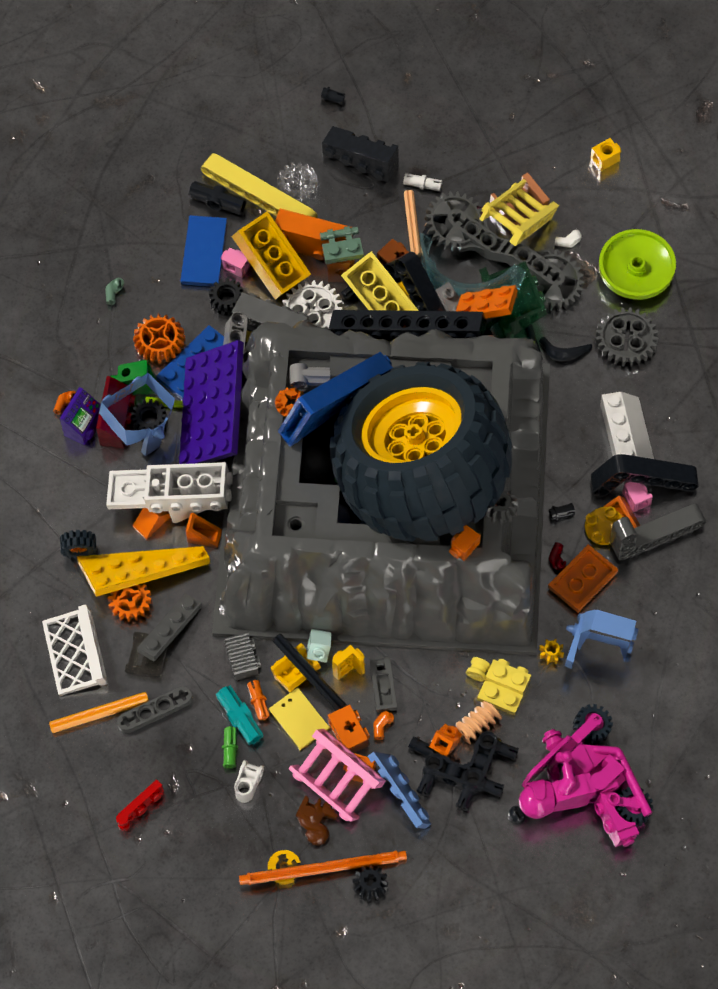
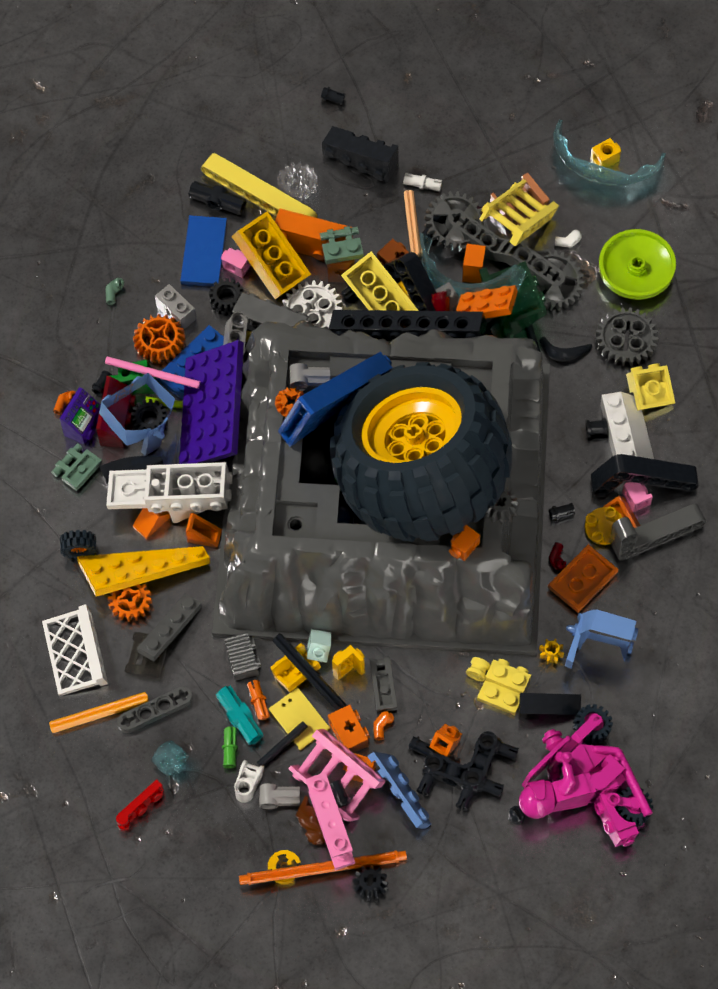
light nougat piece [456,701,502,744] -> none
none -> sand green plate [51,443,102,491]
none -> black pin [92,370,112,396]
none -> black slope [99,456,164,487]
none -> bright pink piece [105,356,201,389]
none -> clear light blue brick [151,740,189,777]
none -> light grey brick [155,284,196,329]
none -> black bar [256,721,308,766]
none -> light grey piece [259,783,300,809]
none -> bright pink fence [305,772,355,871]
none -> black pin [330,780,350,808]
none -> dark red cone [431,291,450,311]
none -> orange slope [462,243,486,284]
none -> black slope [519,693,581,715]
none -> clear light blue windscreen [553,119,666,186]
none -> black bush [585,418,608,437]
none -> light yellow plate [626,363,675,411]

